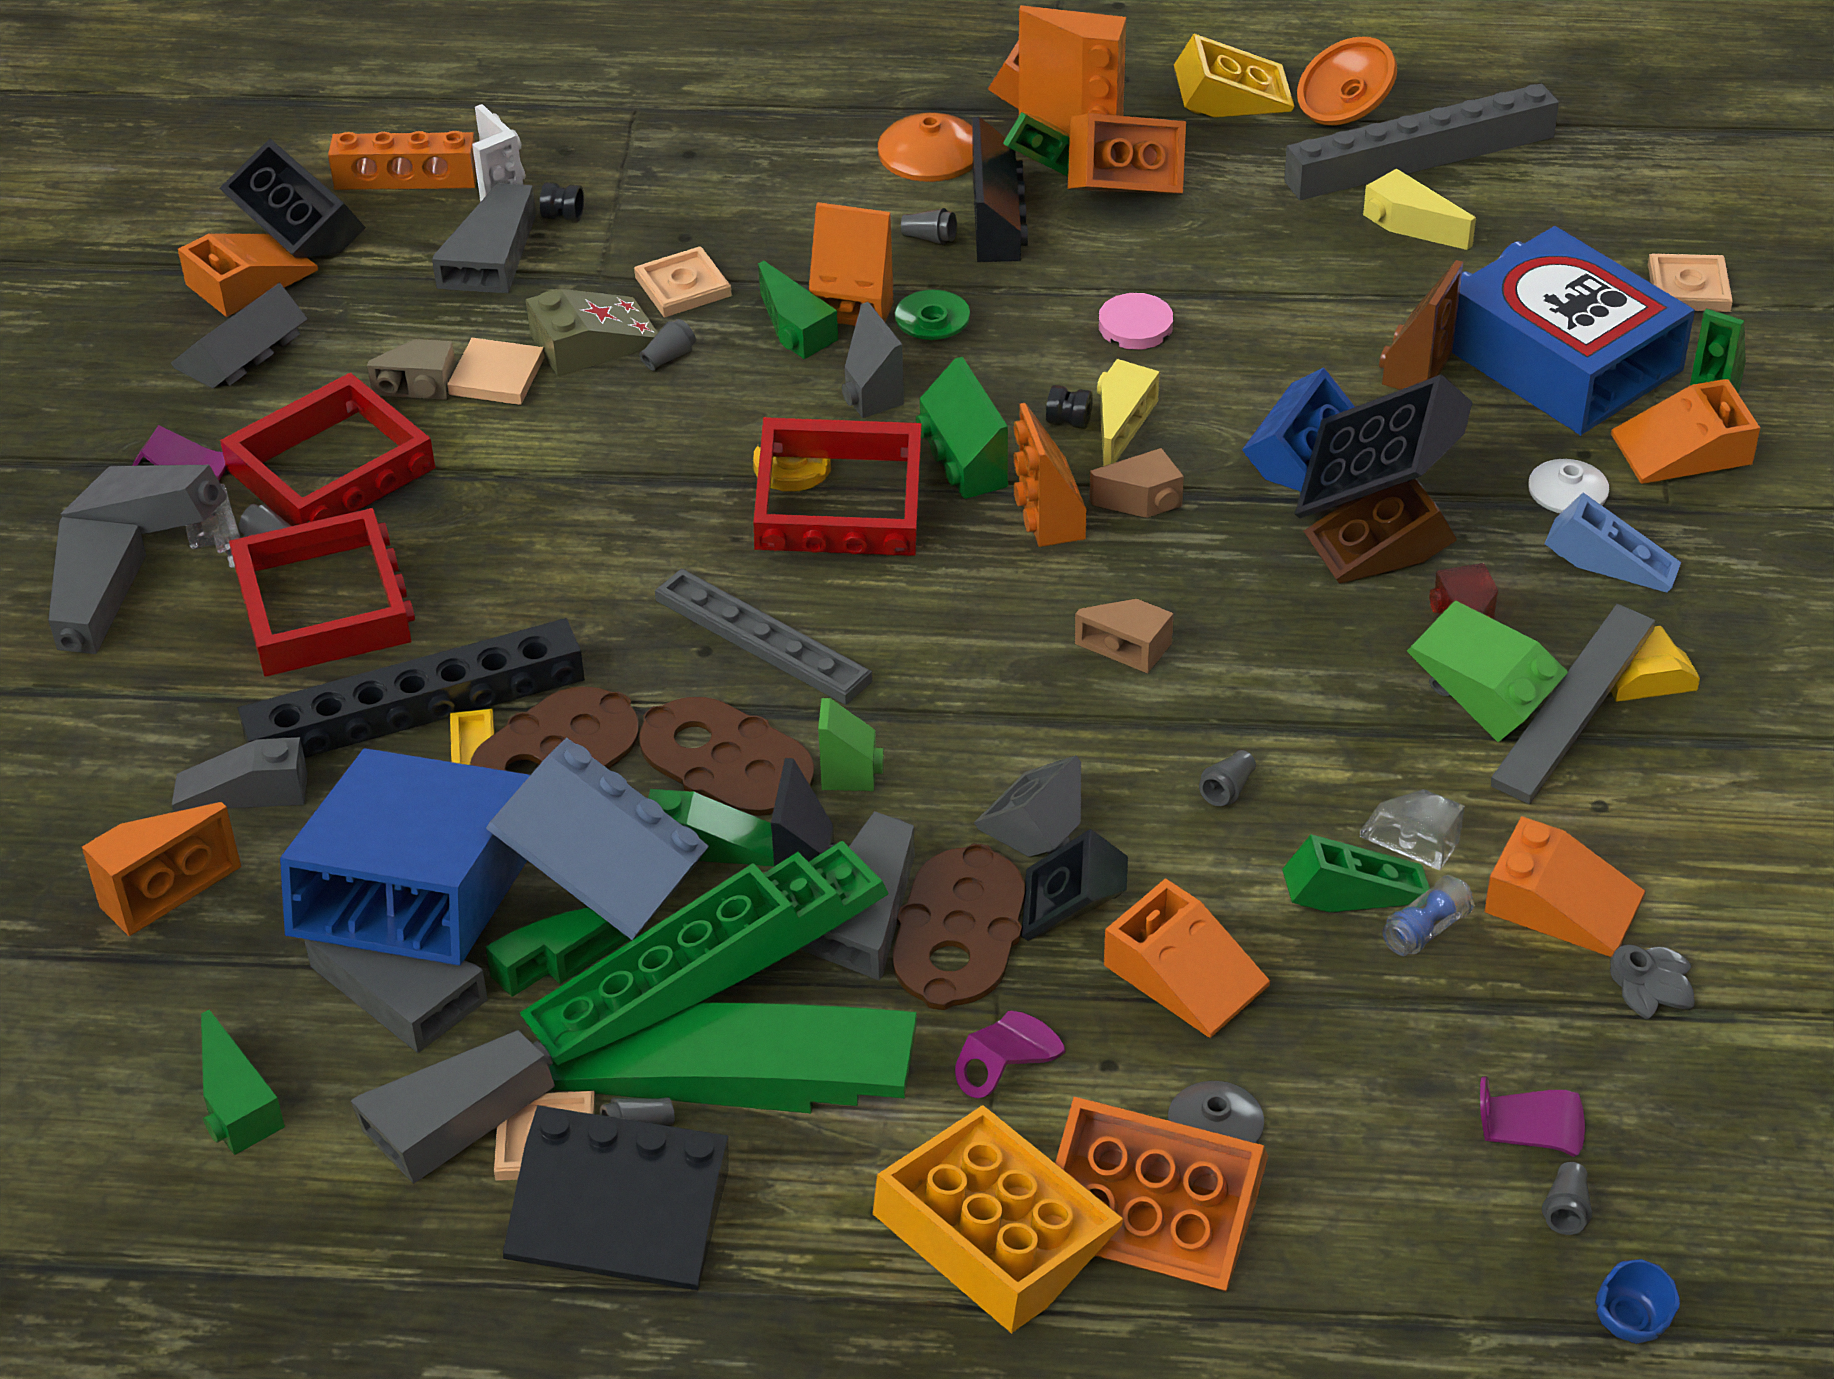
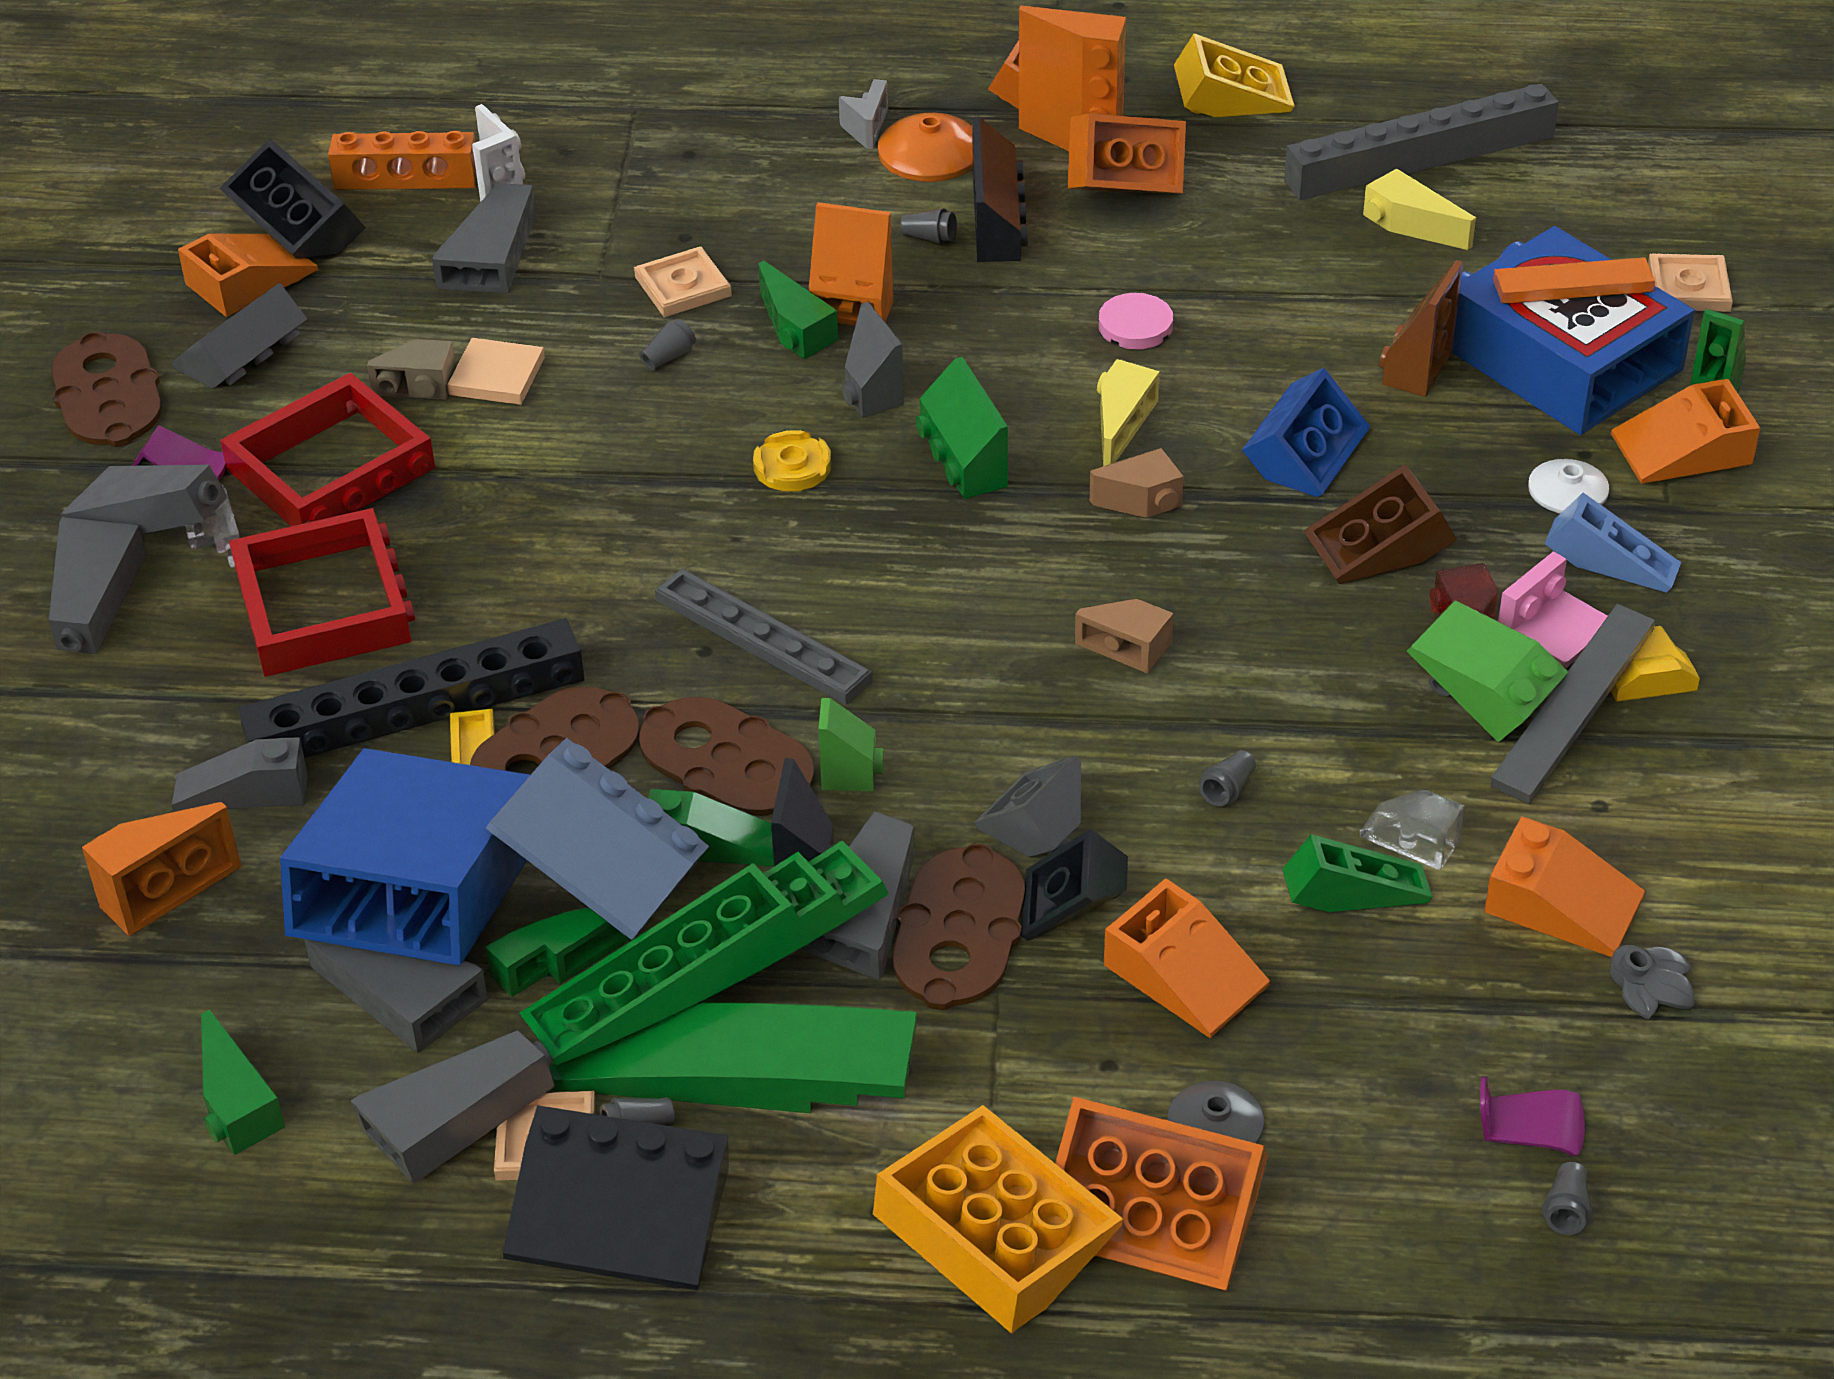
dark grey cone [239,504,291,537] -> none
olive slope [526,289,658,377] -> none
black wheel [540,182,584,222] -> none
red window [753,417,921,556] -> none
green dish [895,290,970,340] -> none
magenta piece [955,1011,1065,1098] -> none
green slope [1003,112,1070,176] -> none
orange slope [1014,403,1086,547] -> none
black wheel [1046,385,1093,429] -> none
black slope [1295,374,1472,519] -> none
orange dish [1297,37,1397,125] -> none
clear piece [1382,875,1474,956] -> none
blue hair [1595,1259,1680,1344] -> none
none -> reddish brown piece [52,331,162,447]
none -> light grey slope [839,79,888,149]
none -> orange tile [1493,257,1655,304]
none -> bright pink bracket [1498,551,1608,668]

